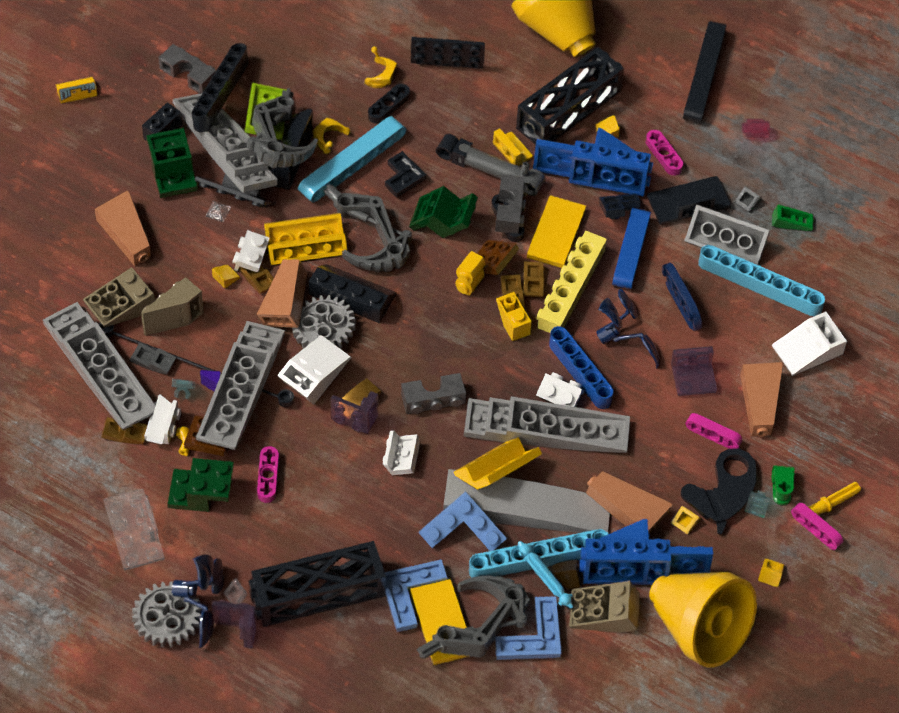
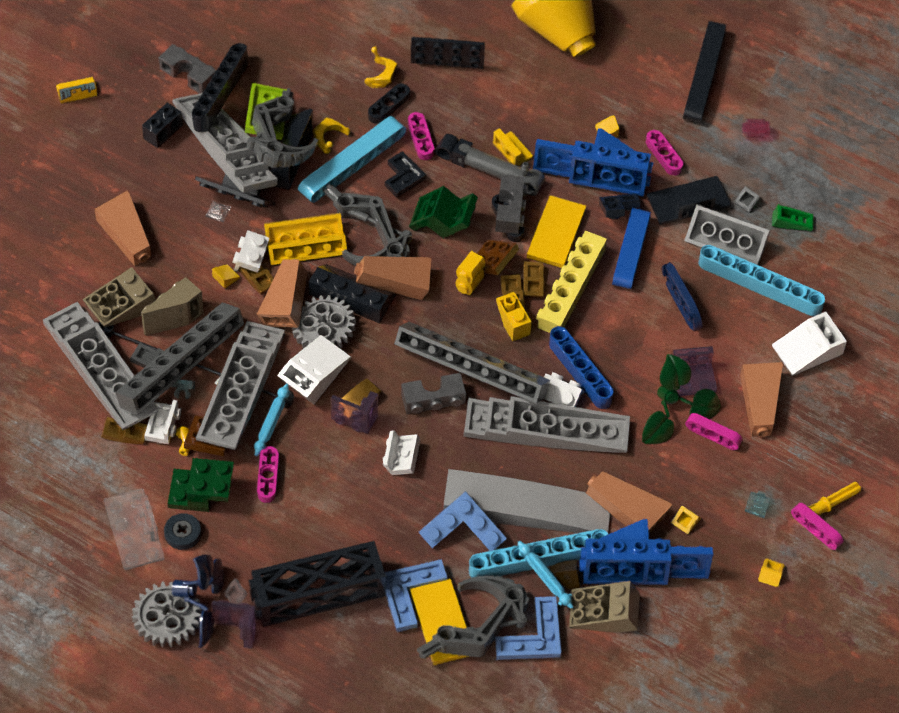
dark green bracket [146,128,198,198] -> none
white sticker [147,395,172,444] -> none
dark purple slope [200,370,221,391] -> none
yellow slope [453,437,542,489] -> none
black piece [516,47,624,145] -> none
dark blue plant [596,289,660,368] -> none
yellow cone [649,572,757,668] -> none
black animal [680,448,756,535] -> none
green piece [771,465,795,505] -> none
none -> dark grey brick [115,302,244,415]
none -> black bush [164,513,201,550]
none -> medium azure wheel [254,384,290,456]
none -> nougat slope [354,256,431,300]
none -> dark grey brick [394,322,550,404]
none -> dark pink beam [408,112,434,160]
none -> dark green plant [642,354,721,444]

